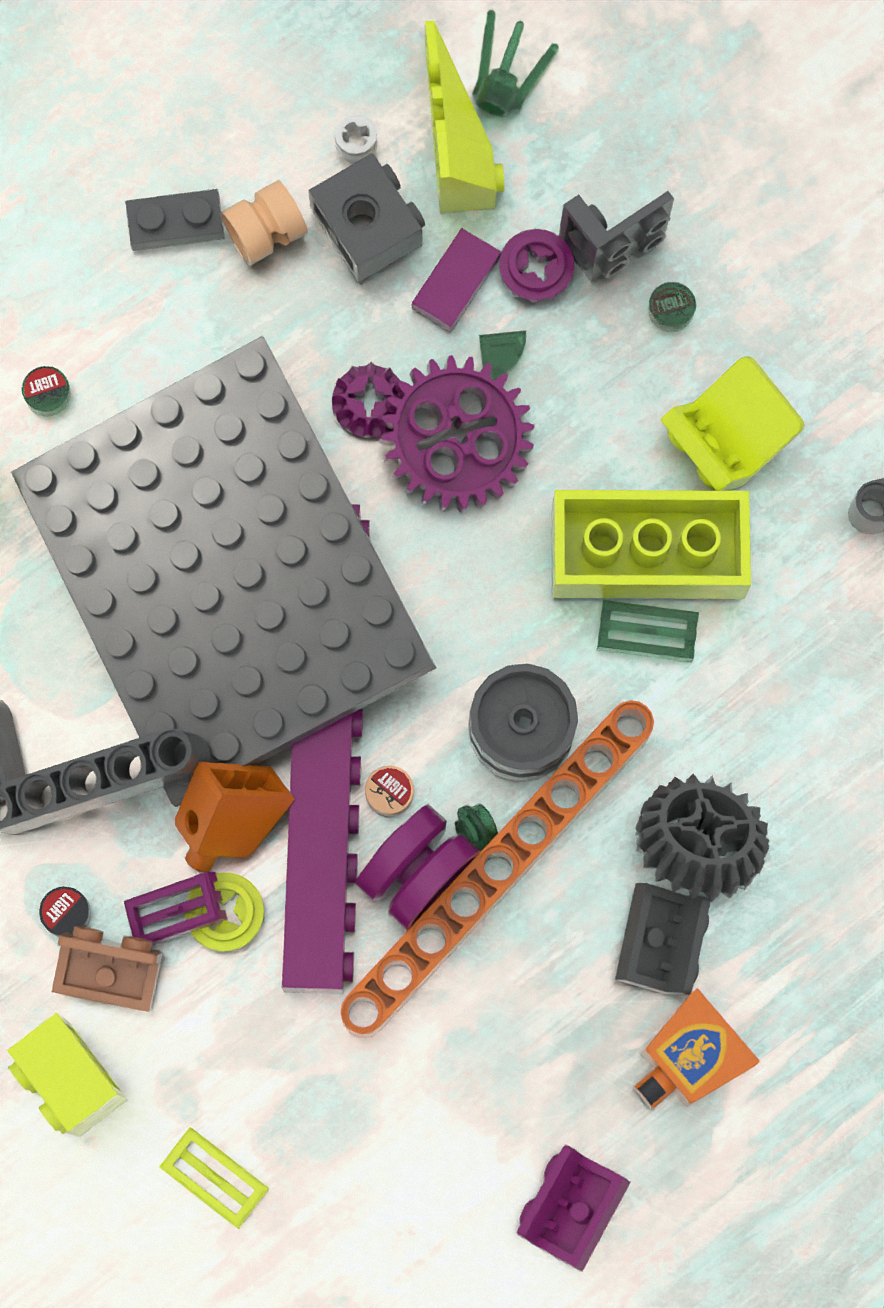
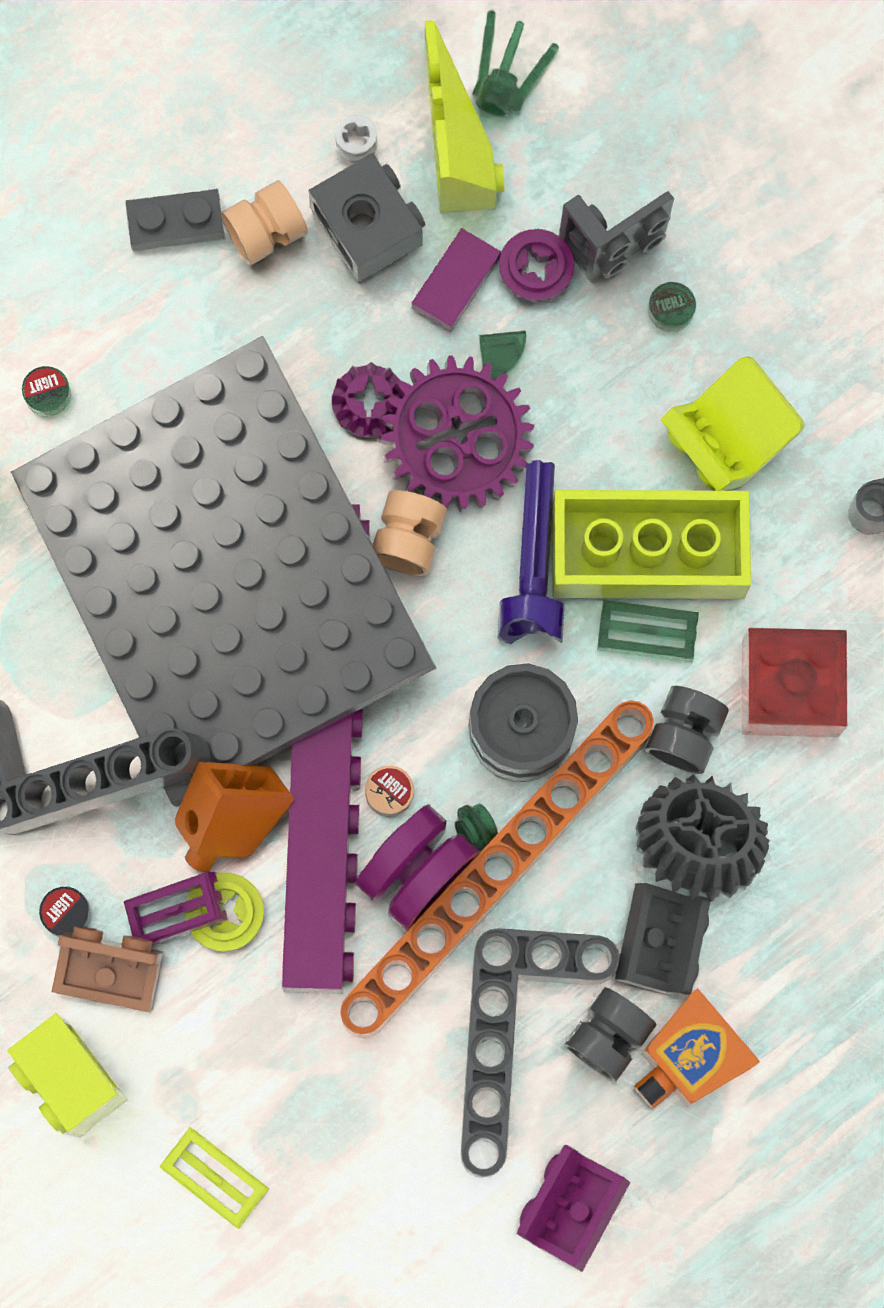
none -> light nougat wheel [373,490,448,576]
none -> dark grey beam [460,928,620,1178]
none -> dark purple piece [497,460,565,644]
none -> dark grey wheel [564,987,657,1082]
none -> dark grey wheel [645,685,729,774]
none -> clear red brick [742,628,847,737]

